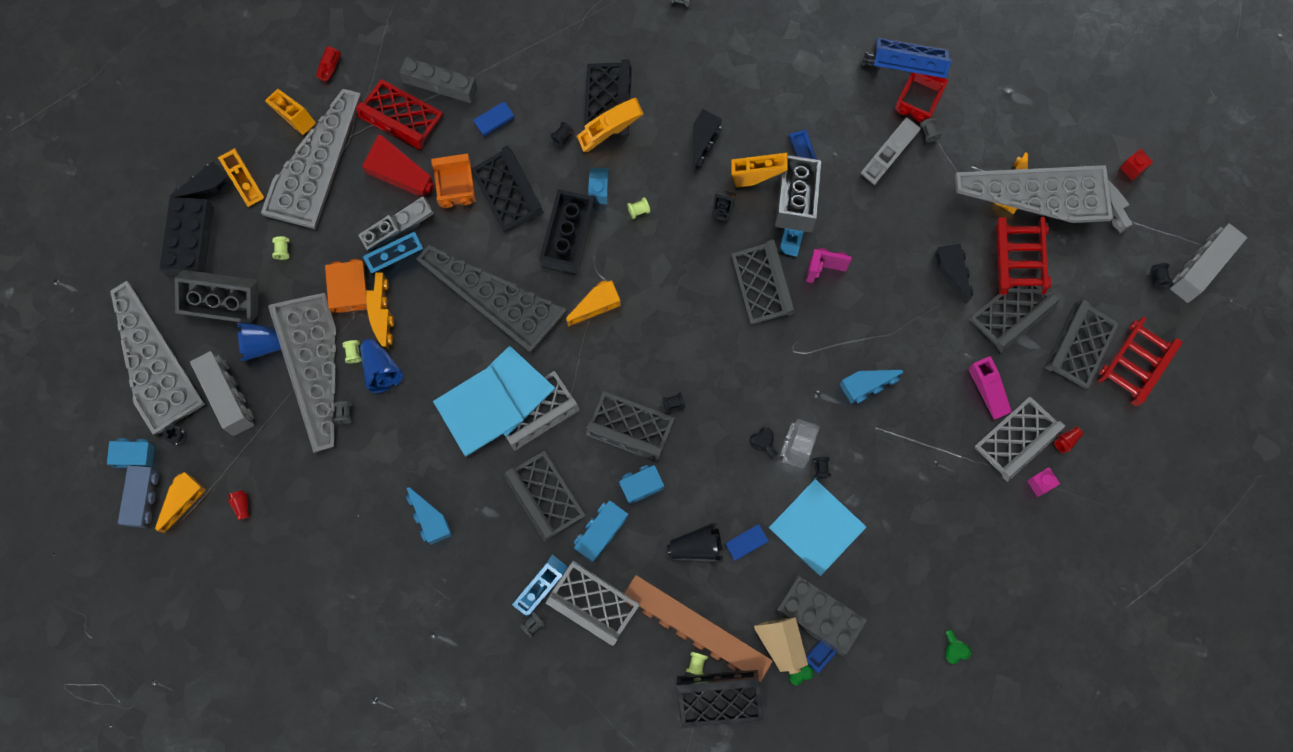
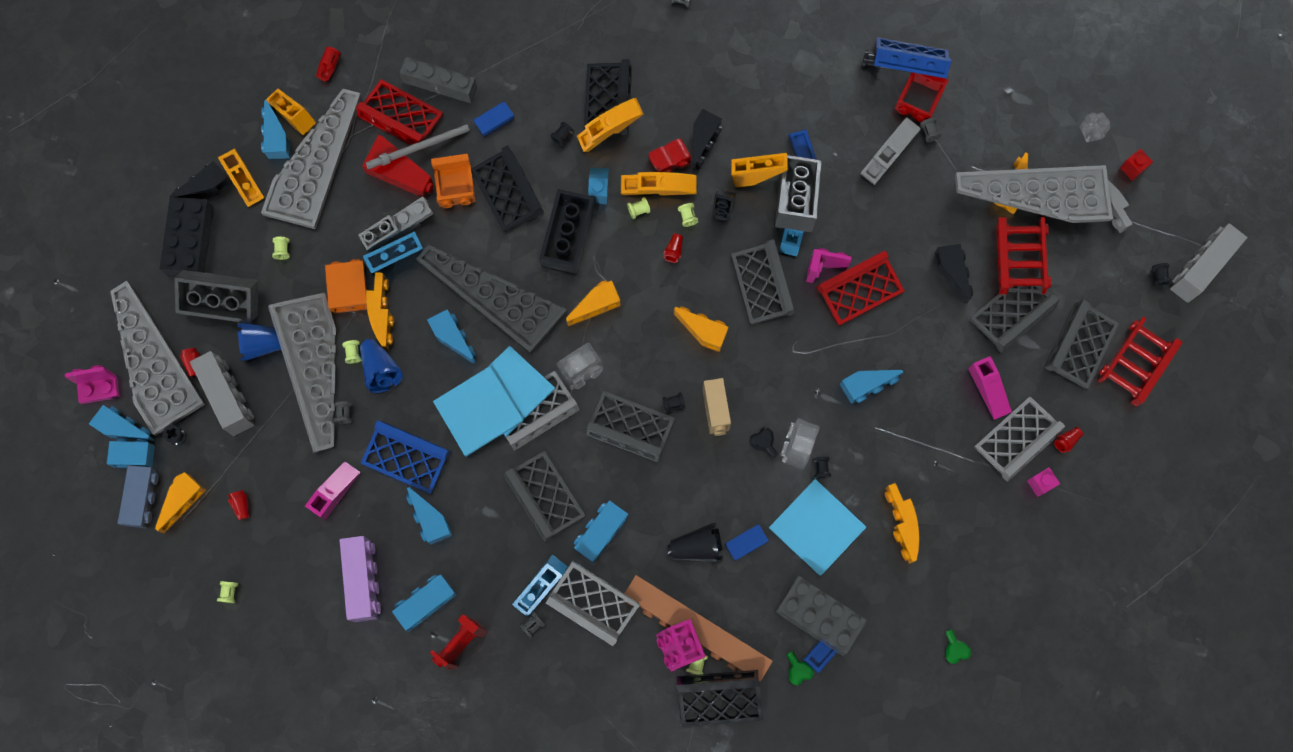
dark azure brick [619,465,664,505] -> none
tan slope [754,617,808,674] -> none
none -> dark pink bracket [65,365,120,404]
none -> dark azure slope [89,405,156,442]
none -> red cone [180,348,199,377]
none -> yellowish green bush [217,581,238,603]
none -> dark azure slope [261,100,291,159]
none -> dark pink slope [305,461,361,520]
none -> lavender brick [340,536,381,622]
none -> blue fence [360,420,451,494]
none -> light grey bar [366,124,469,169]
none -> dark azure brick [392,574,457,632]
none -> dark azure slope [427,309,476,364]
none -> red fence [430,614,487,669]
none -> clear brick [556,342,603,390]
none -> light orange slope [621,172,697,196]
none -> red brick [648,138,691,173]
none -> dark pink bracket [656,619,705,672]
none -> red cone [663,234,683,263]
none -> light orange slope [674,307,729,352]
none -> yellowish green bush [678,203,698,227]
none -> tan brick [702,378,731,436]
none -> red fence [816,250,905,326]
none -> light orange slope [885,483,919,564]
none -> clear brick [1080,112,1111,142]

